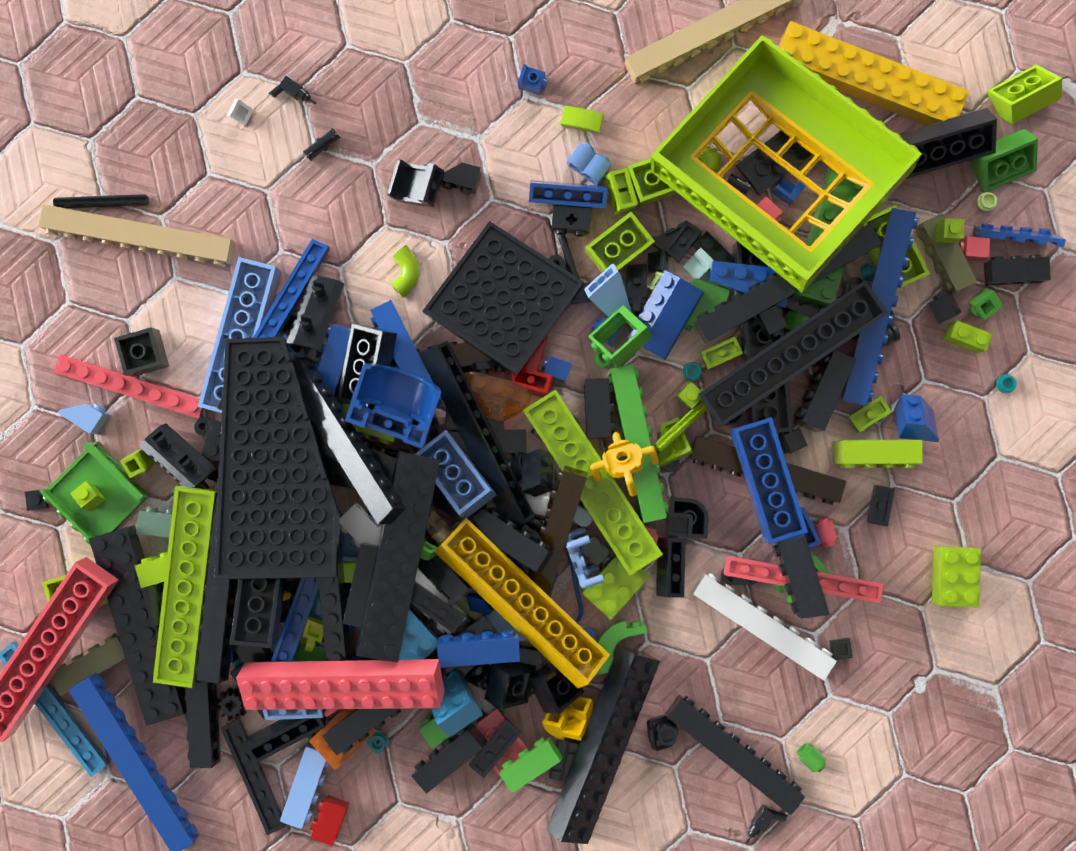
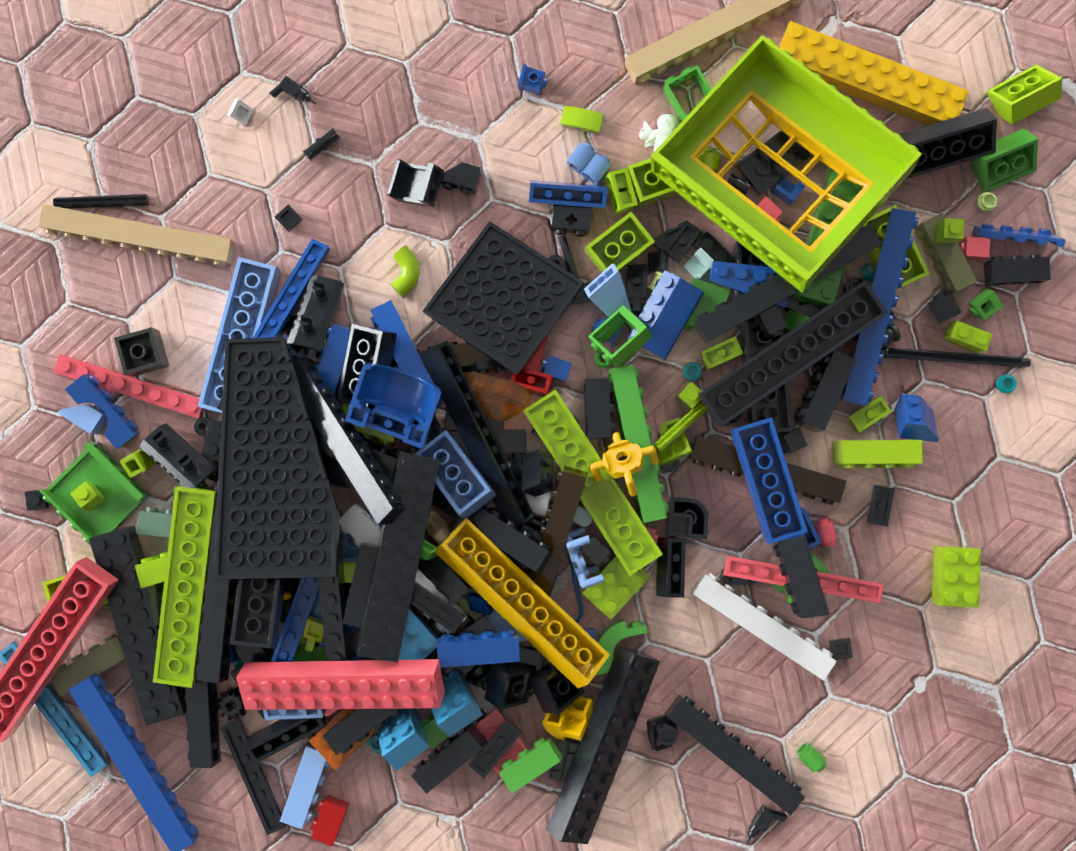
none -> blue arch [65,374,140,449]
none -> black plate [275,204,303,232]
none -> dark azure brick [376,708,429,771]
none -> white animal [639,114,678,152]
none -> bright green window [662,65,712,122]
none -> black piece [880,347,1031,368]

